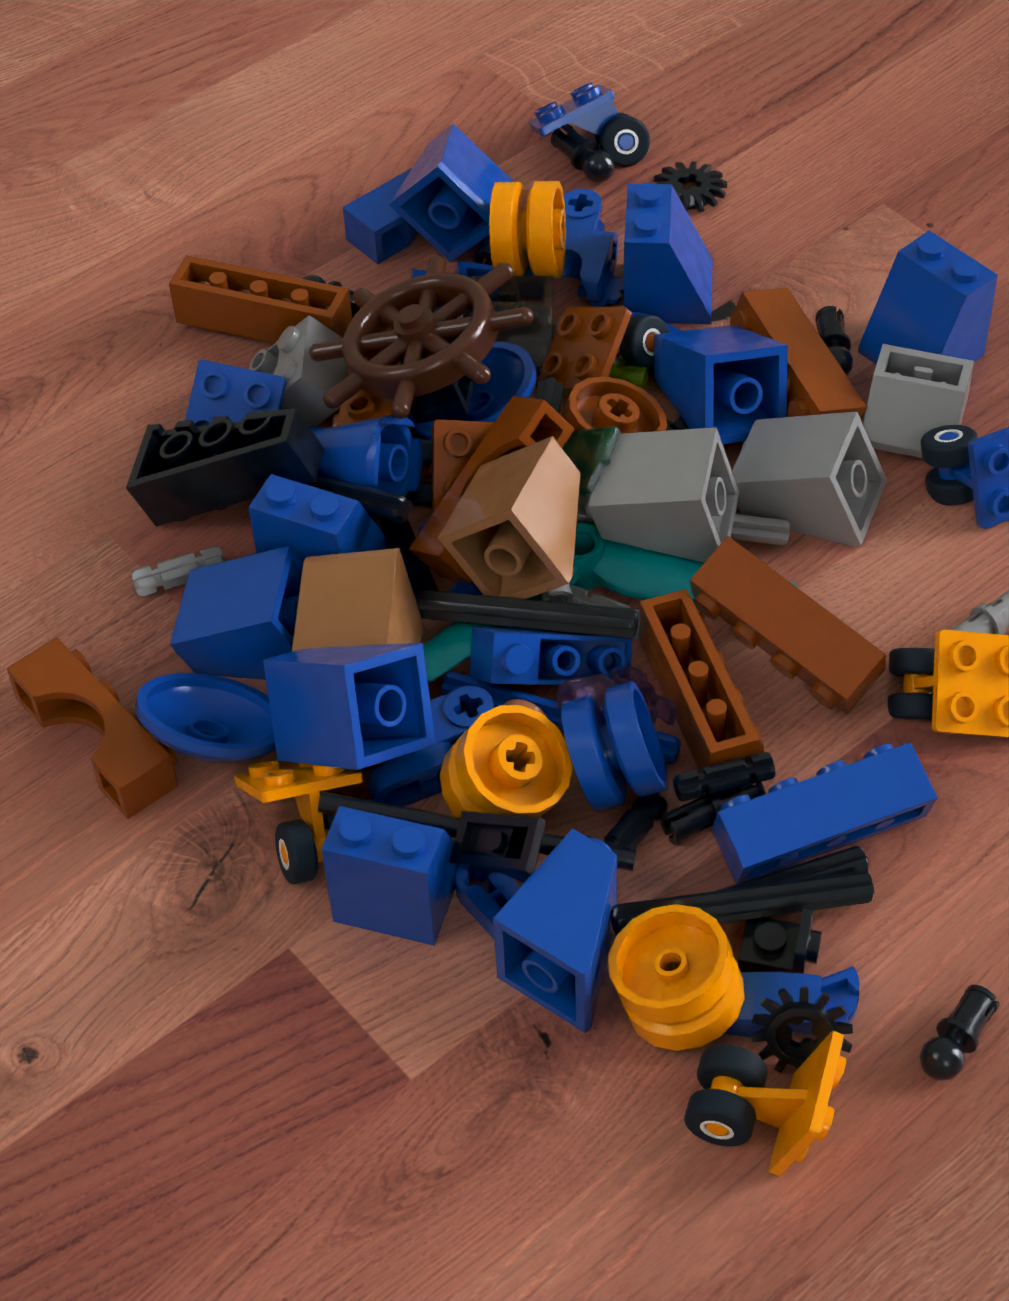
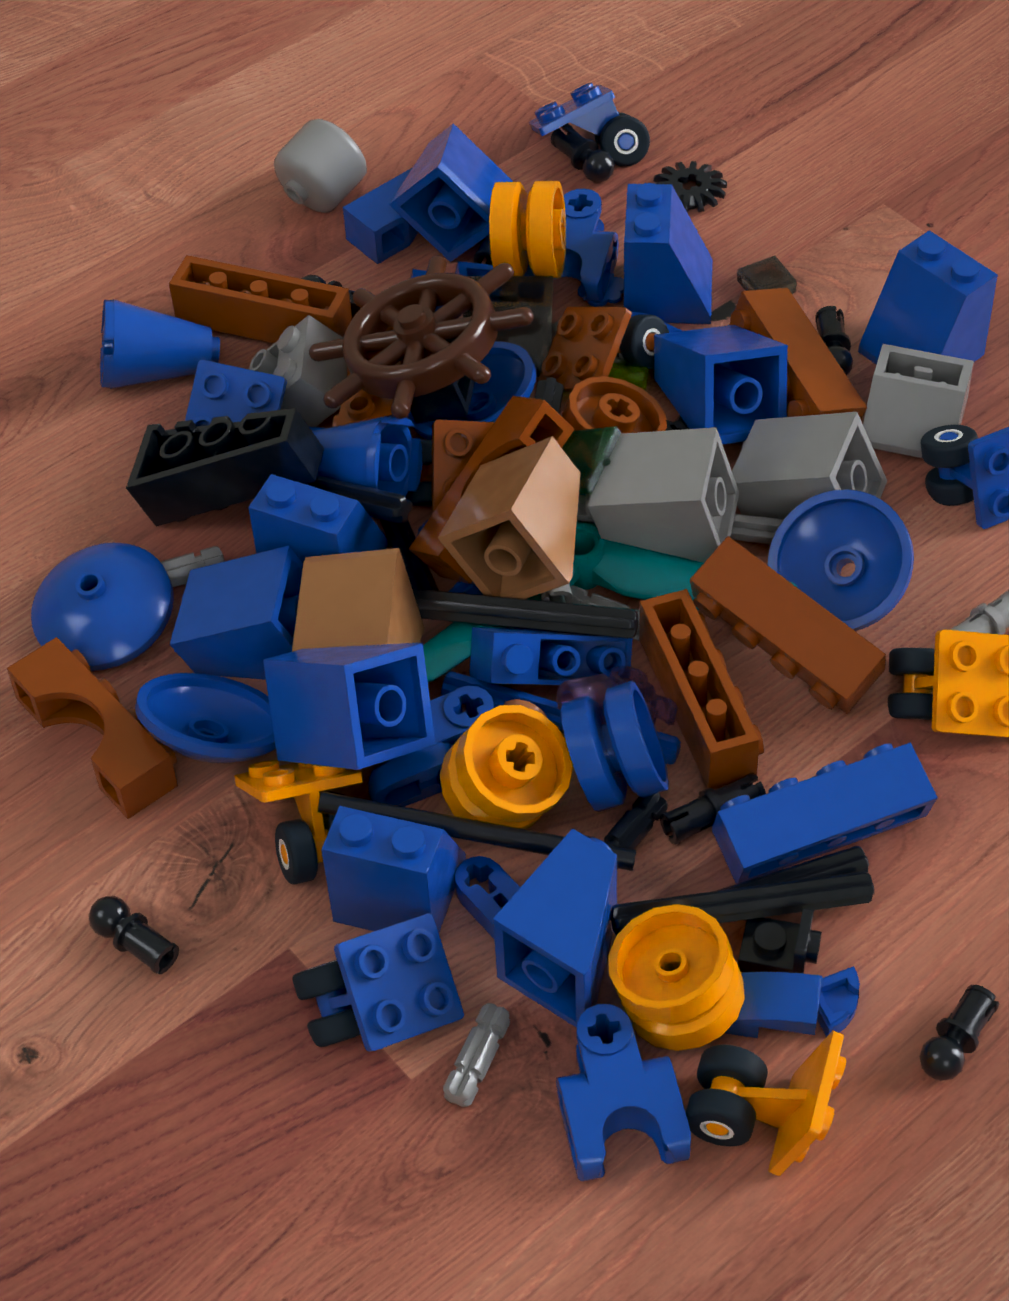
black slope [449,811,546,883] -> none
black axle [673,752,776,802] -> none
black gear [751,986,853,1073] -> none
none -> blue dish [31,542,174,671]
none -> black pin [88,896,179,974]
none -> blue cone [100,299,220,389]
none -> light grey head [274,119,367,213]
none -> blue plate [292,914,464,1052]
none -> light grey axle [443,1003,510,1107]
none -> blue piece [556,1004,691,1181]
none -> clear smoke tile [737,255,797,294]
none -> blue dish [768,489,914,631]

